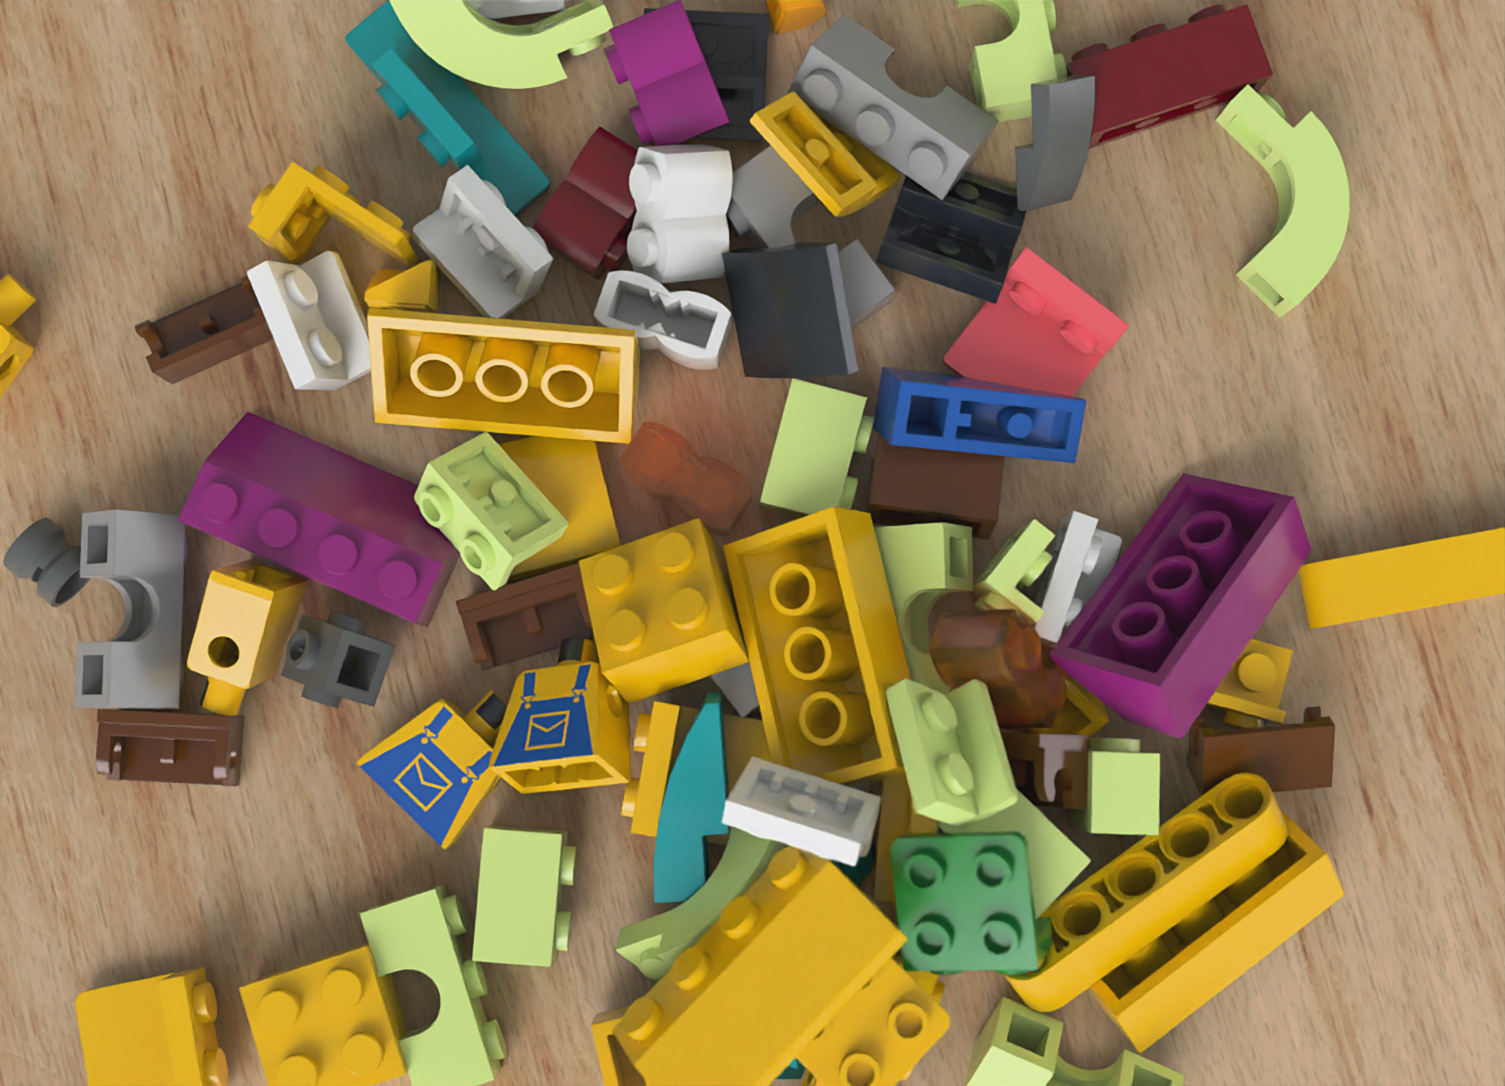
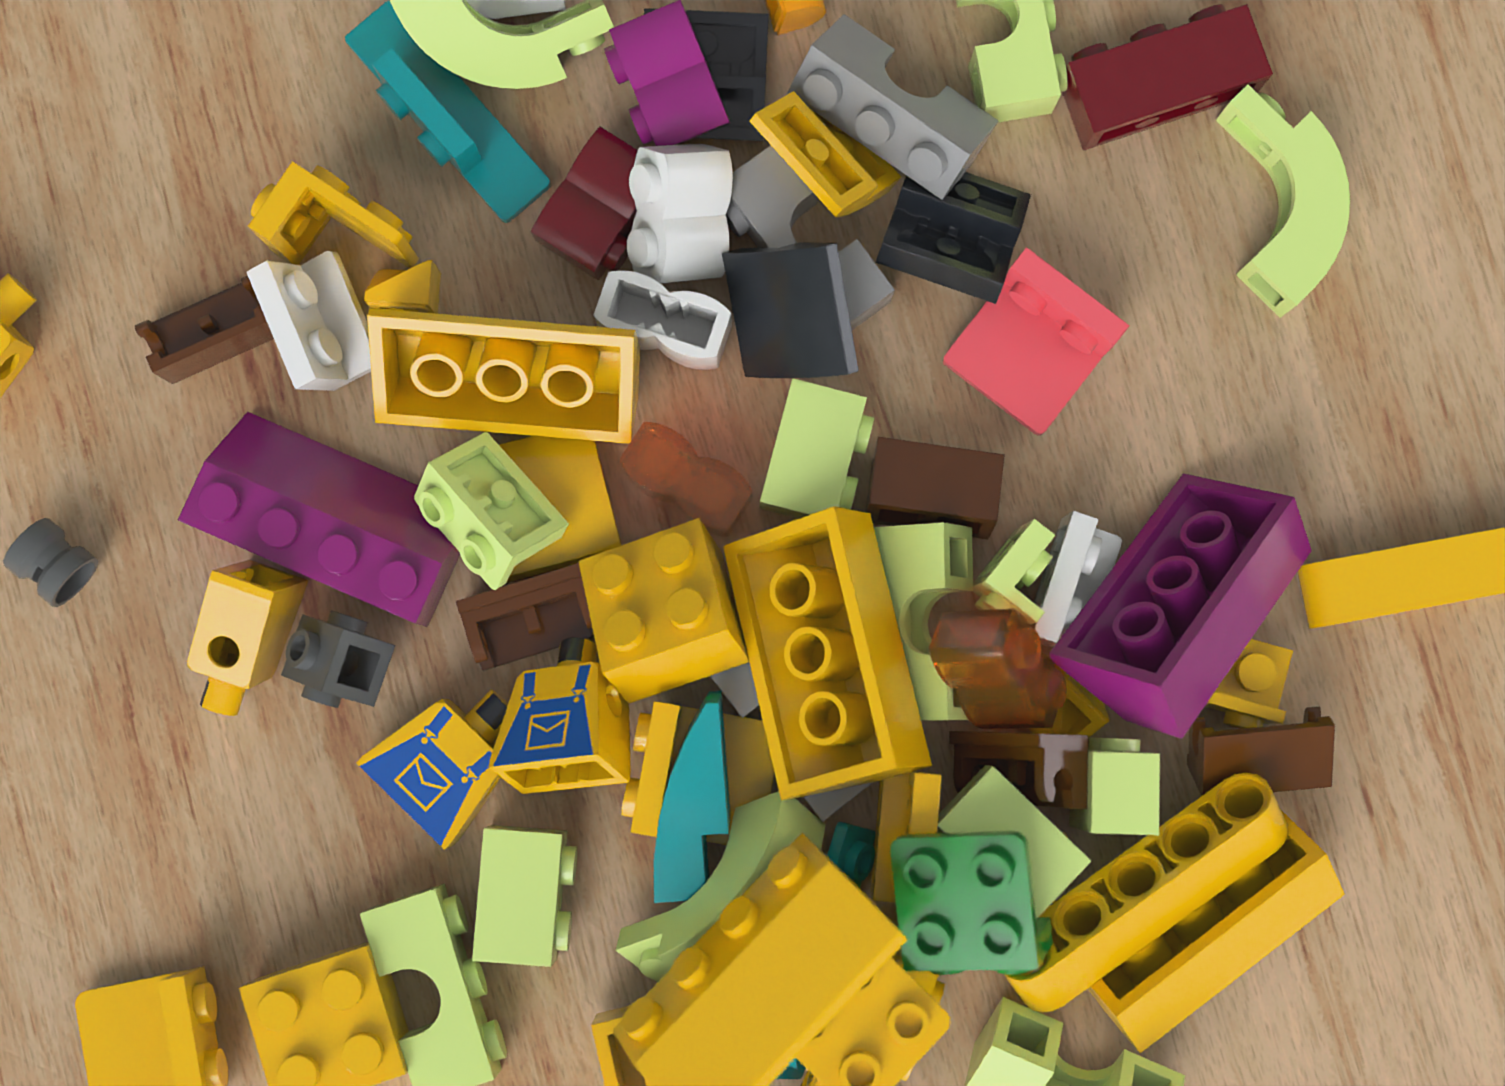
light grey arch [75,509,189,709] -> none
reddish brown hinge [96,709,244,786] -> none
white bracket [411,165,553,319] -> none
white bracket [722,757,882,866] -> none
blue slope [873,367,1086,463] -> none
yellowish green bracket [885,678,1018,829] -> none
dark grey slope [1015,75,1095,211] -> none

